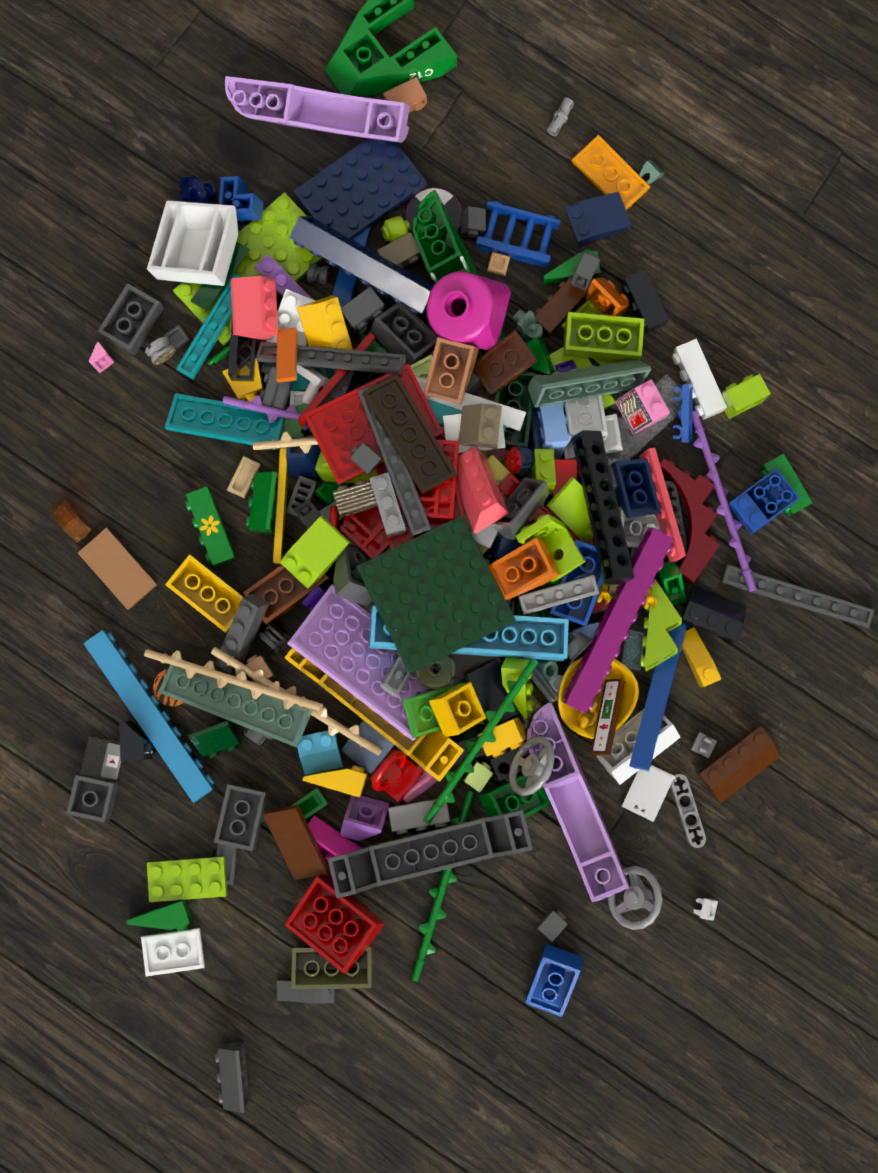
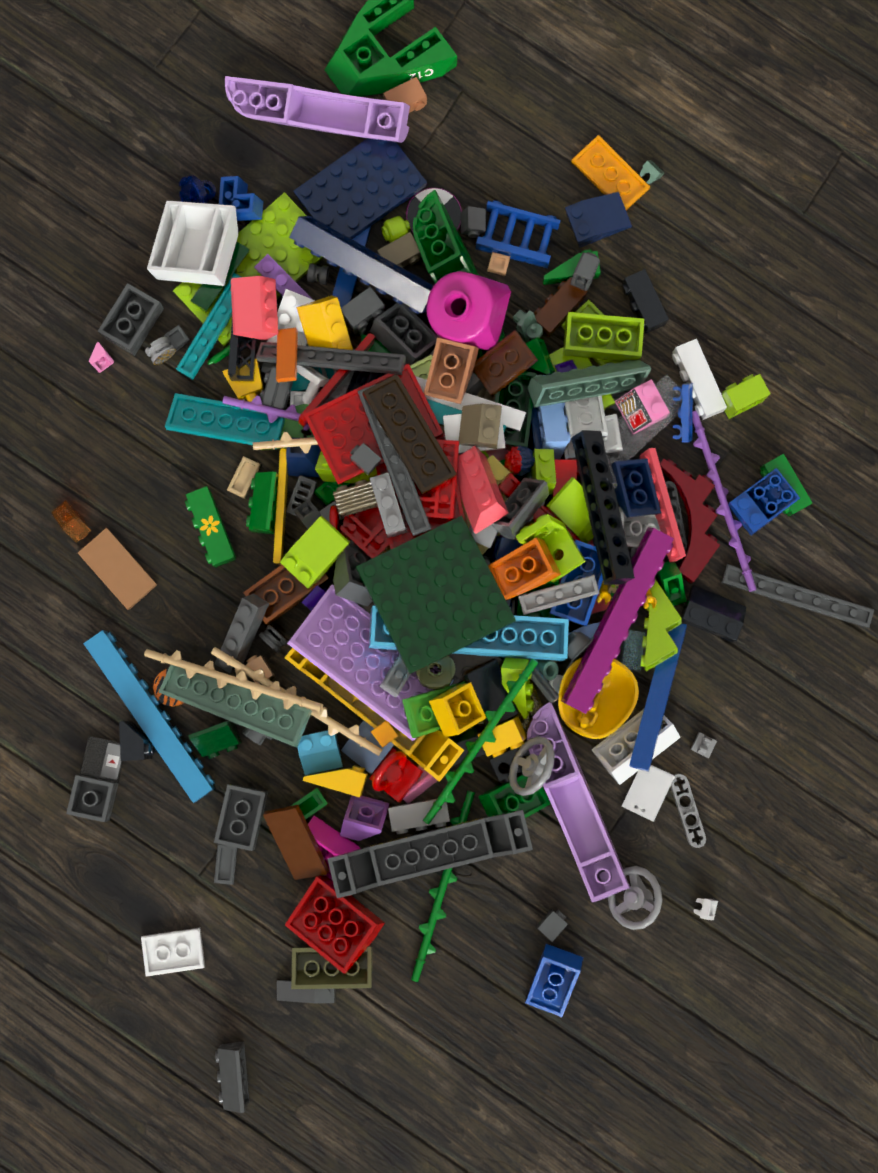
green slope [126,900,193,931] -> none
lime plate [147,856,228,902] -> none
yellow slope [165,555,243,633] -> none
yellowish green brick [464,761,493,792] -> none
light grey pin [547,98,575,136] -> none
orange slope [586,278,630,317] -> none
tile [591,679,625,756] -> none
yellow slope [682,627,721,688] -> none
reddish brown slope [696,726,781,804] -> none
none -> light orange tile [371,721,398,748]

